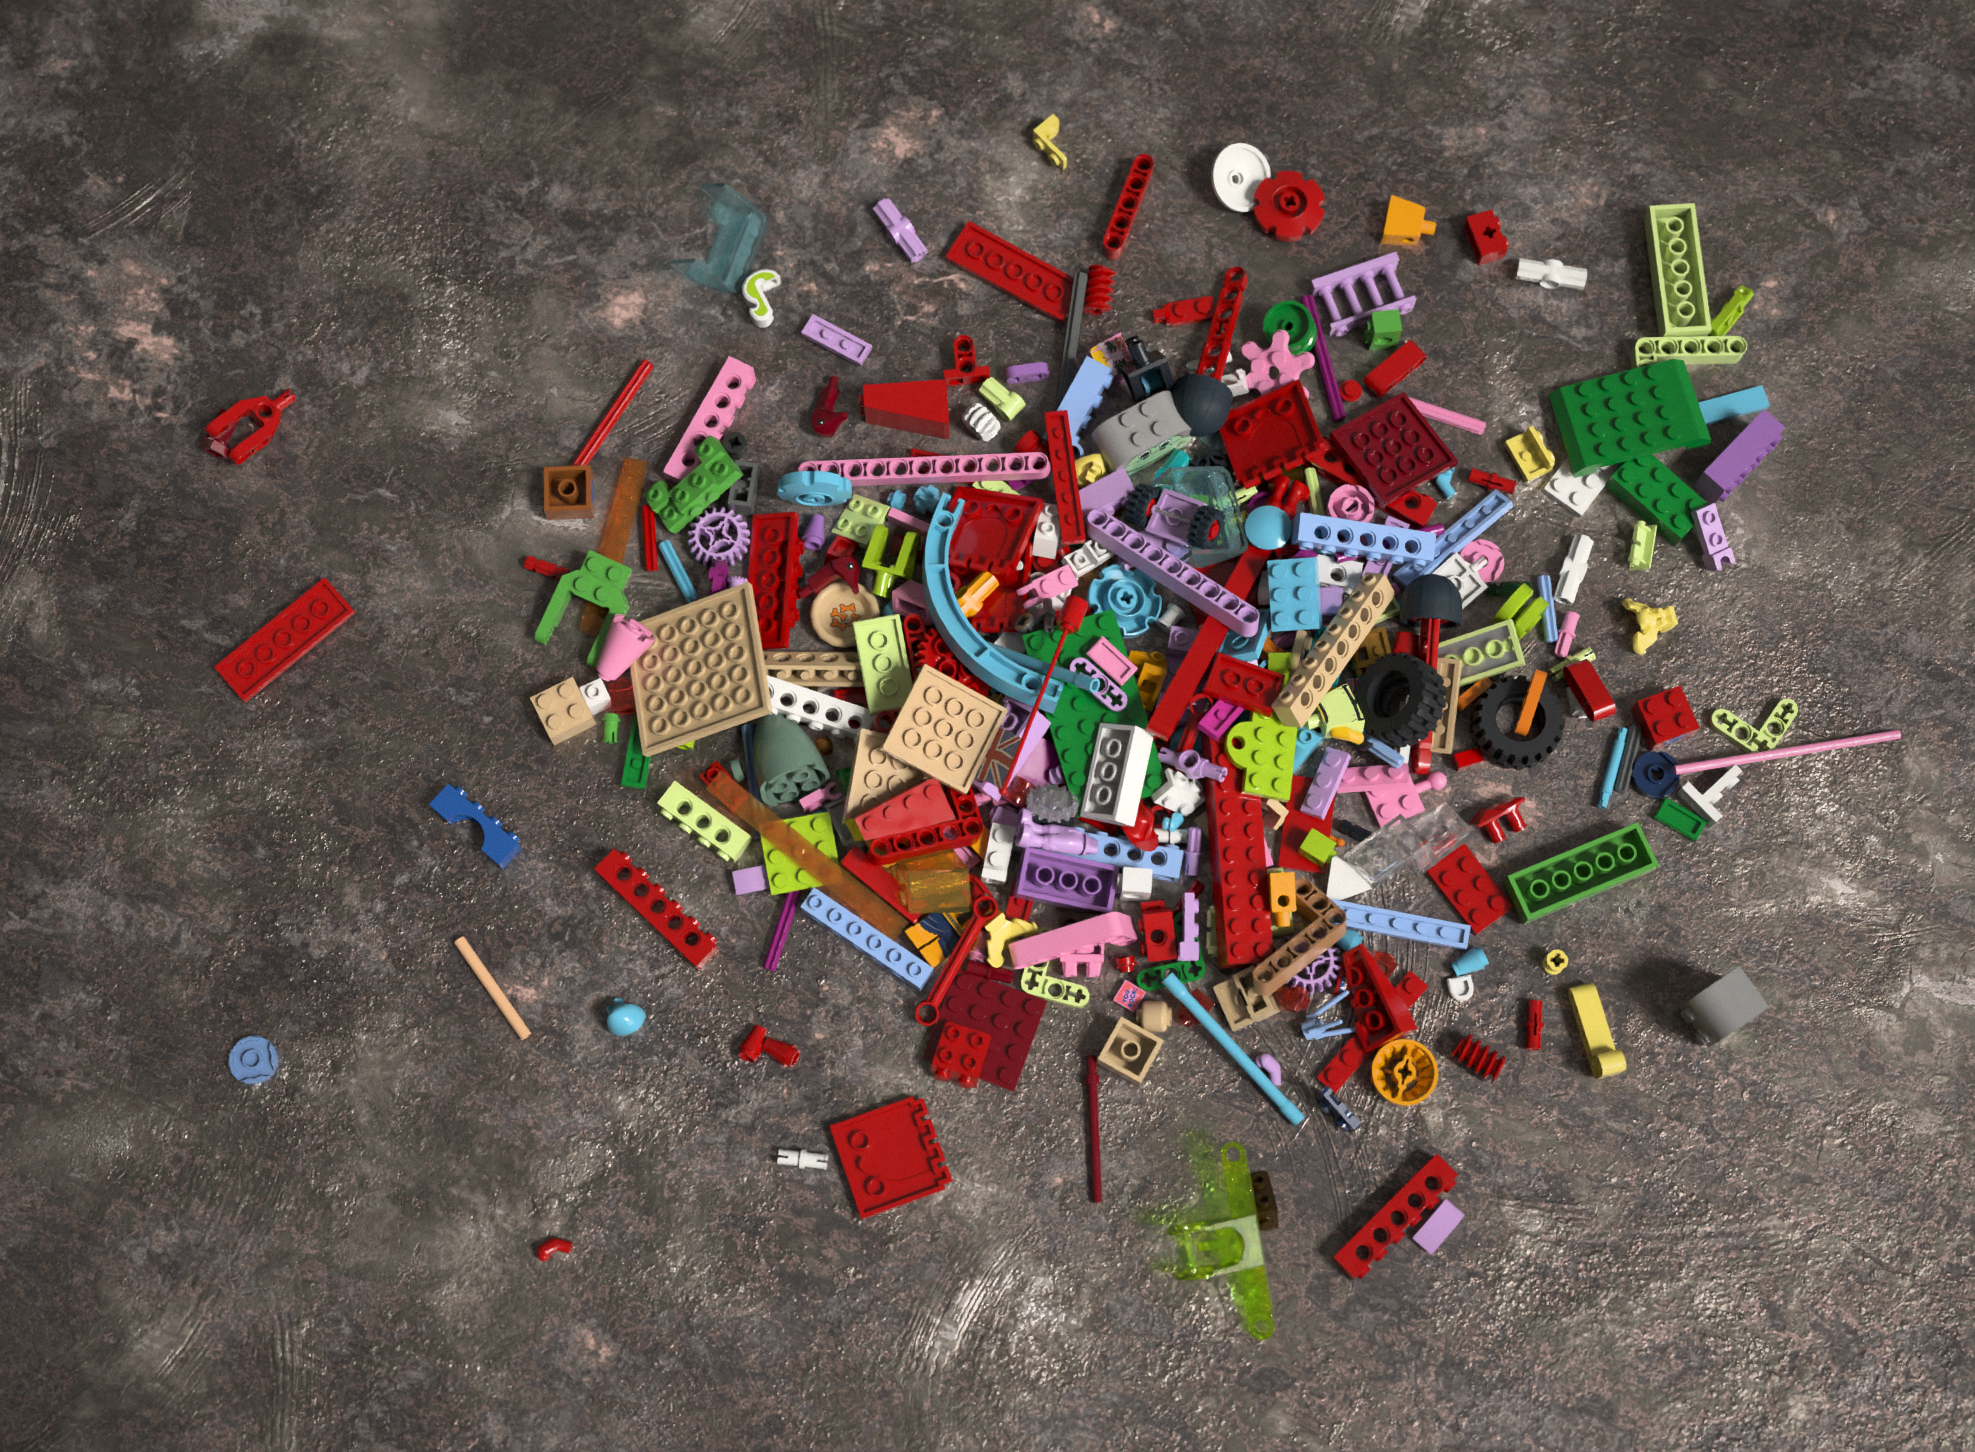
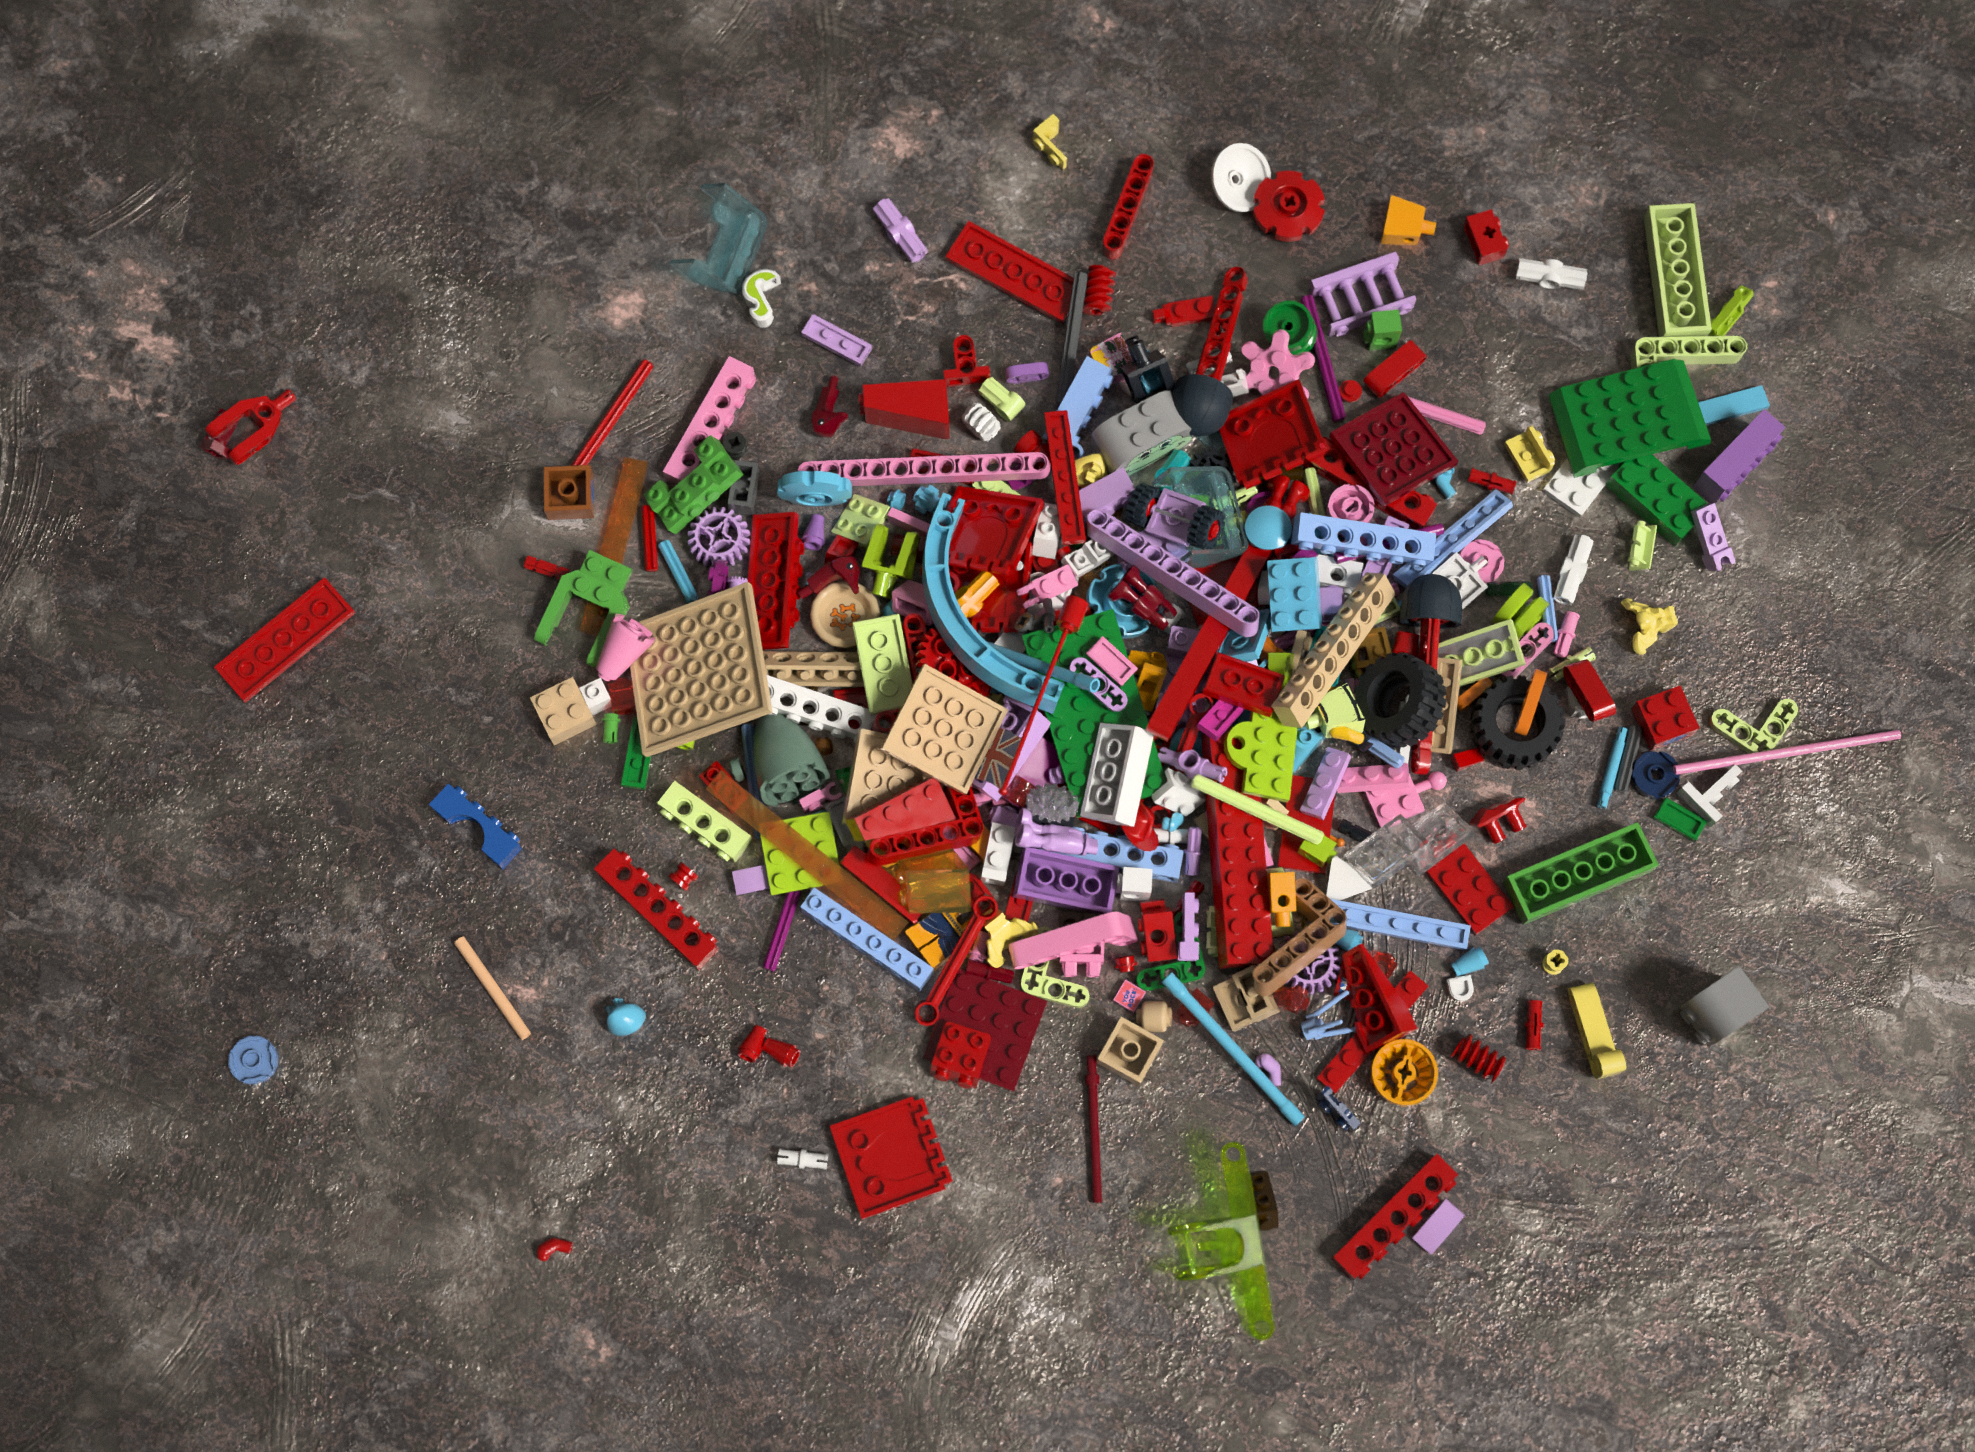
none -> red wheel [668,862,698,892]
none -> dark red piece [1107,565,1177,631]
none -> yellowish green axle [1191,774,1324,844]
none -> bright pink beam [1500,623,1554,678]

